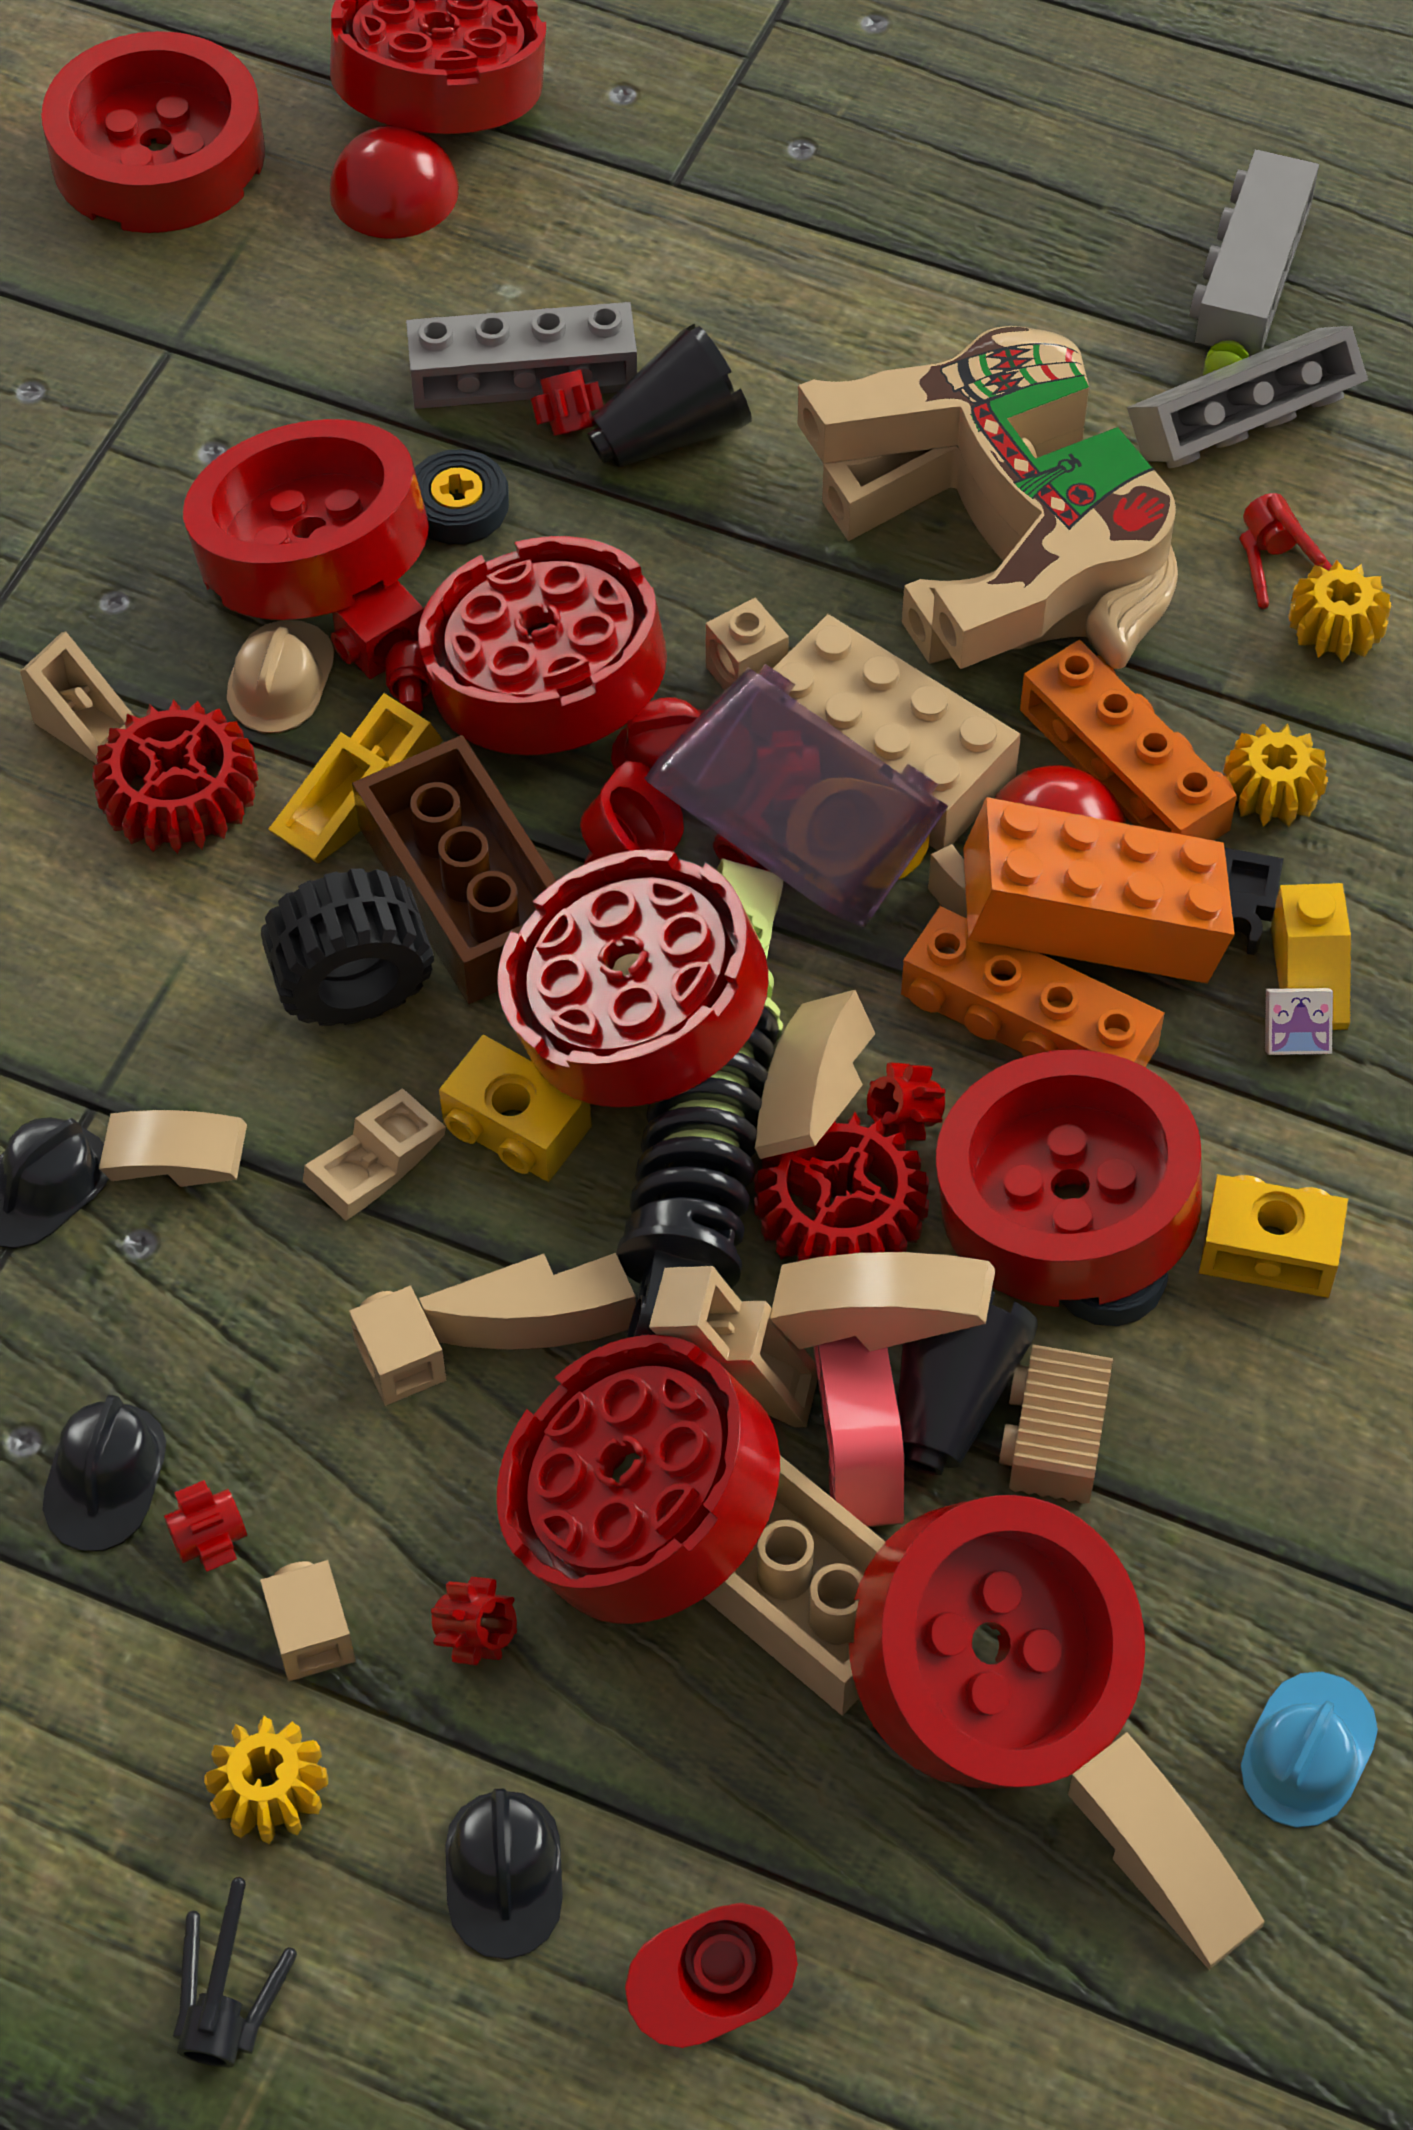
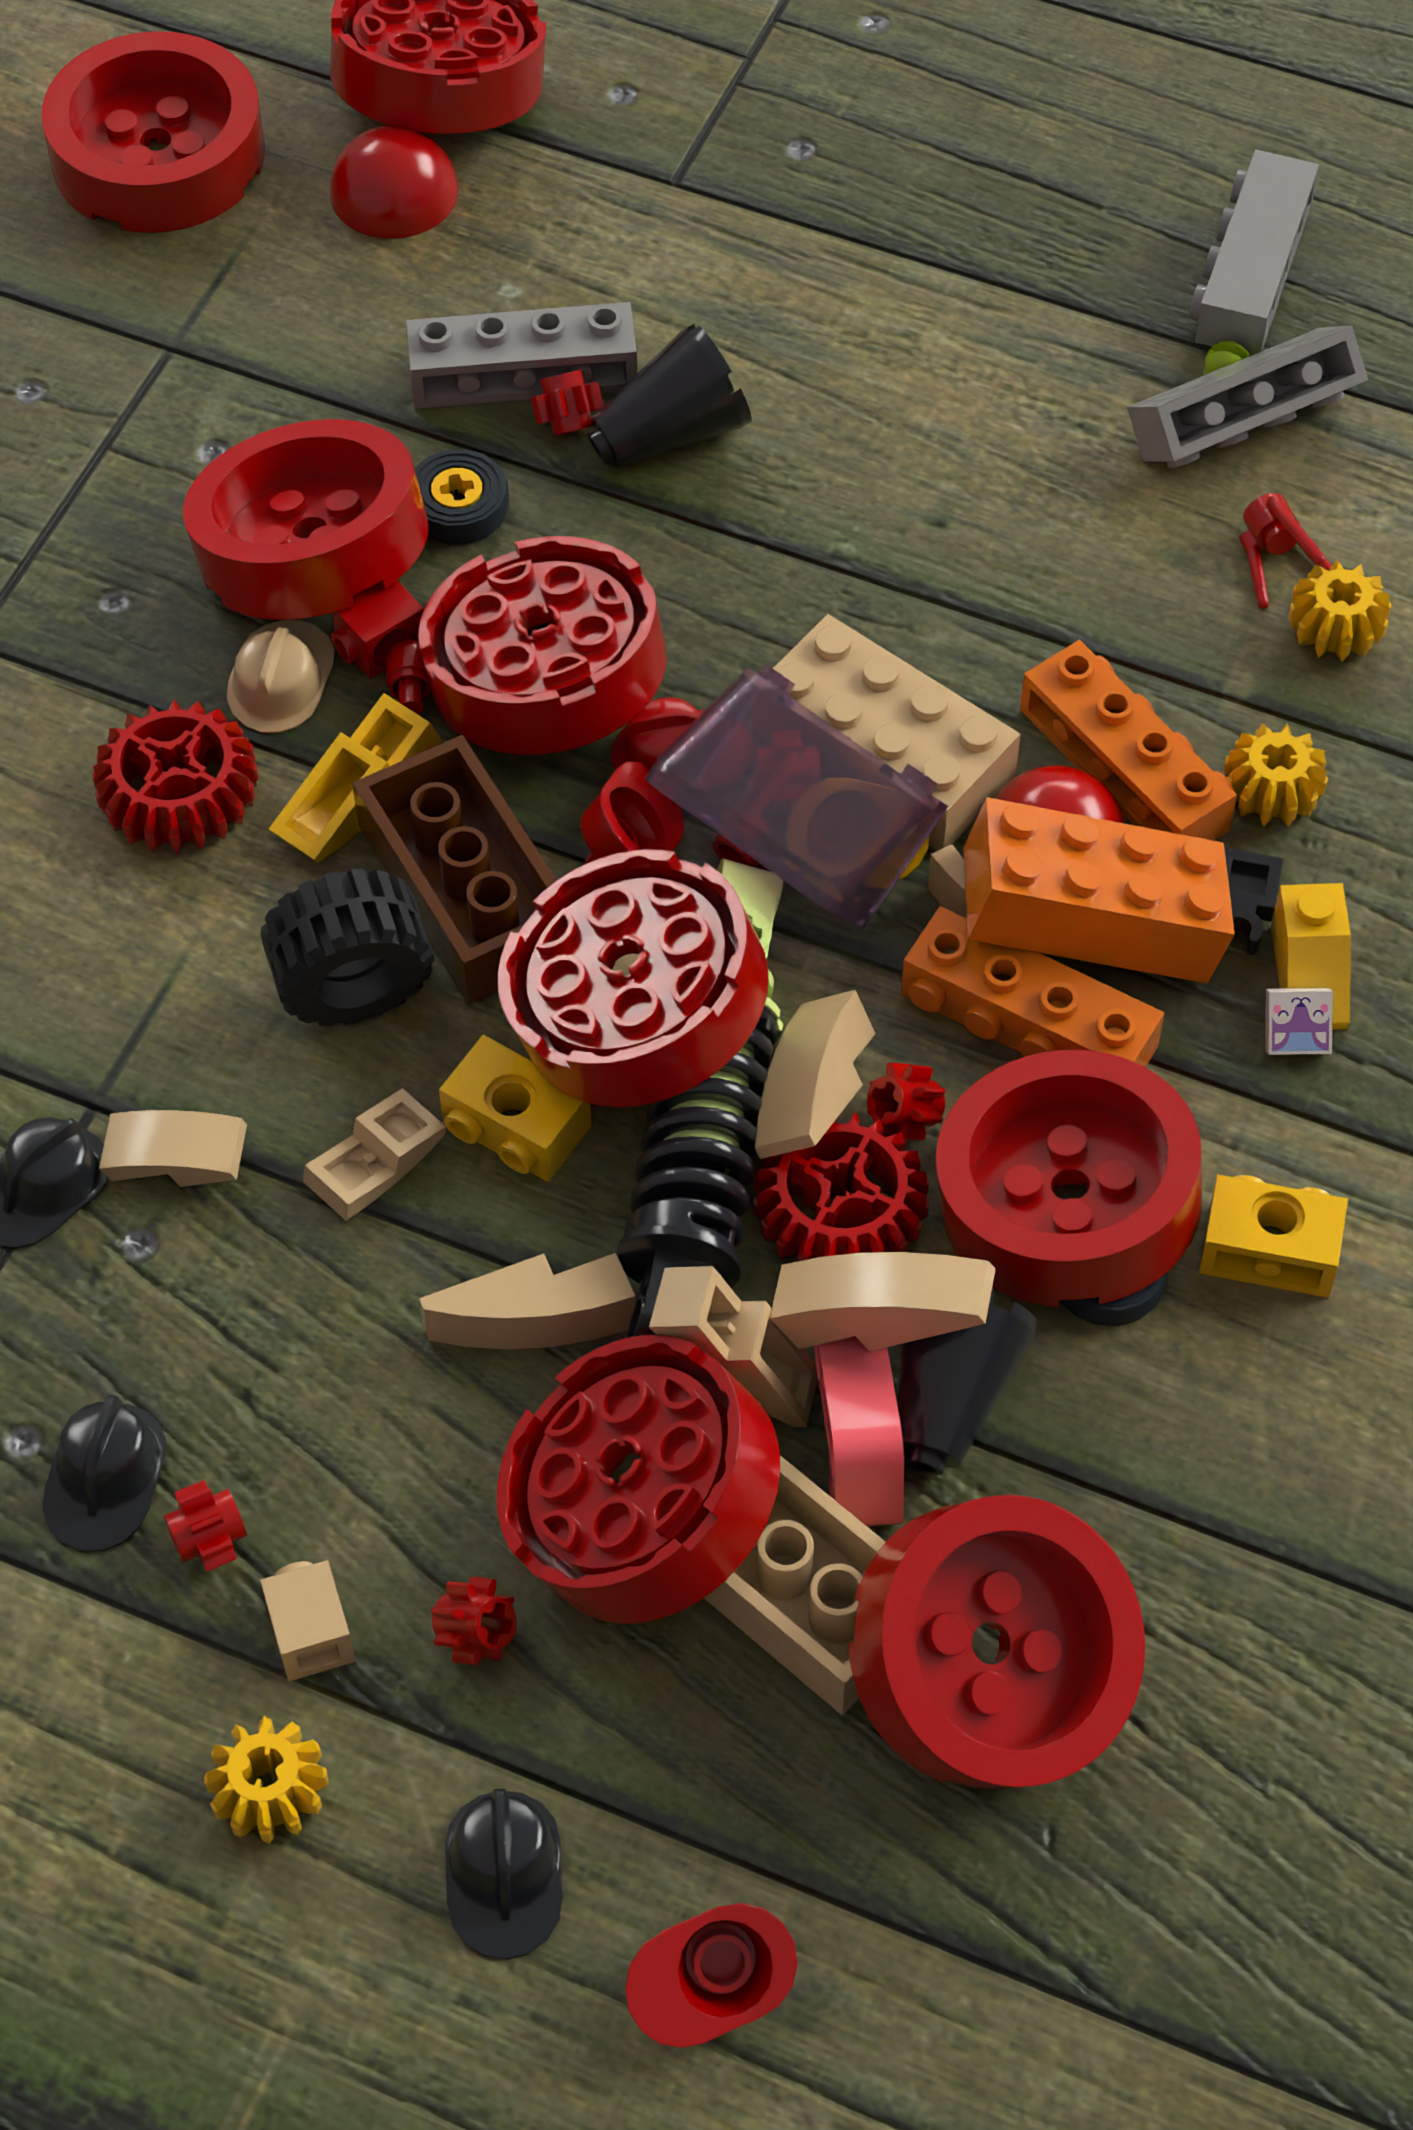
tan slope [20,632,134,764] -> none
black plant [173,1877,297,2068] -> none
tan brick [349,1285,447,1406] -> none
tan brick [706,597,789,707] -> none
tan animal [797,326,1178,669] -> none
tan brick [999,1345,1113,1504] -> none
tan slope [1068,1732,1265,1970] -> none
dark azure piece [1241,1672,1378,1828] -> none

